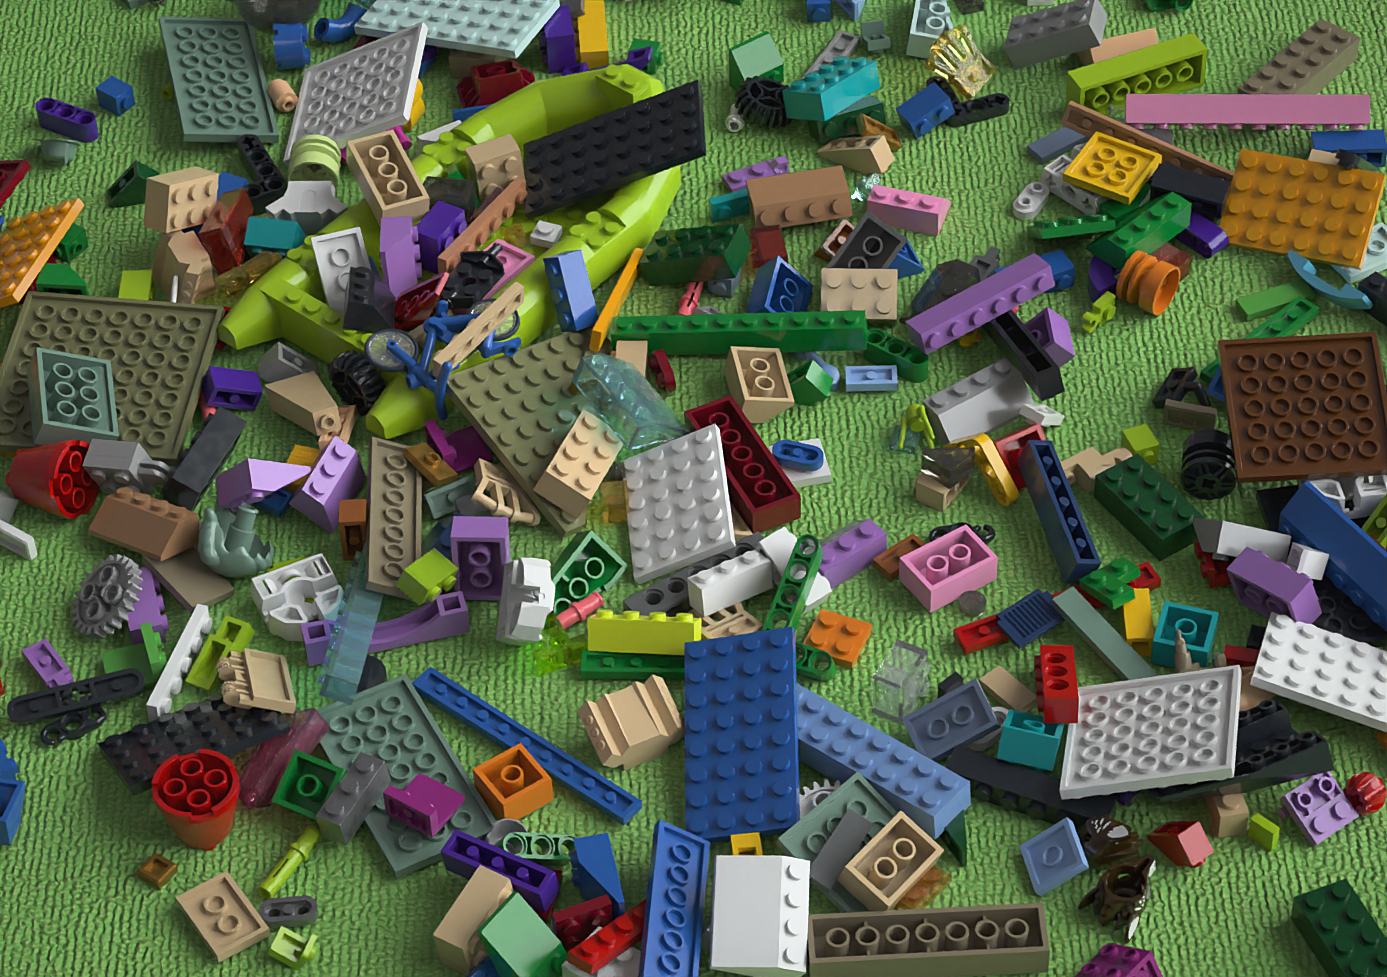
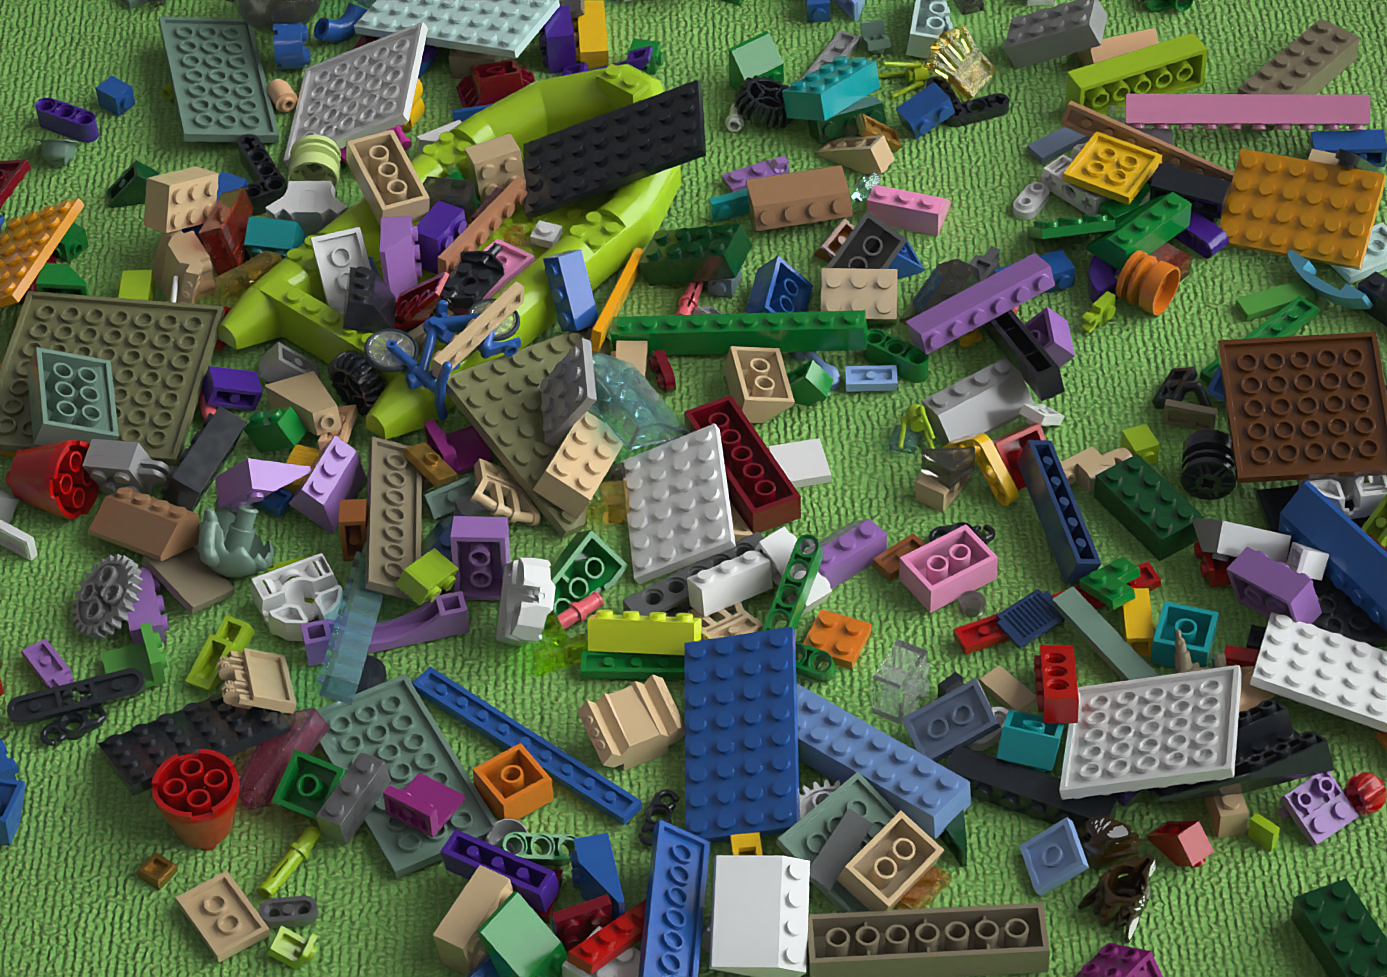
white plate [146,604,212,722] -> none
clear red brick [748,225,788,269] -> none
blue plate [772,440,824,471] -> none
none -> green brick [244,406,308,453]
none -> light grey plate [540,338,597,446]
none -> black piece [638,789,679,846]
none -> lime plant [878,61,928,99]

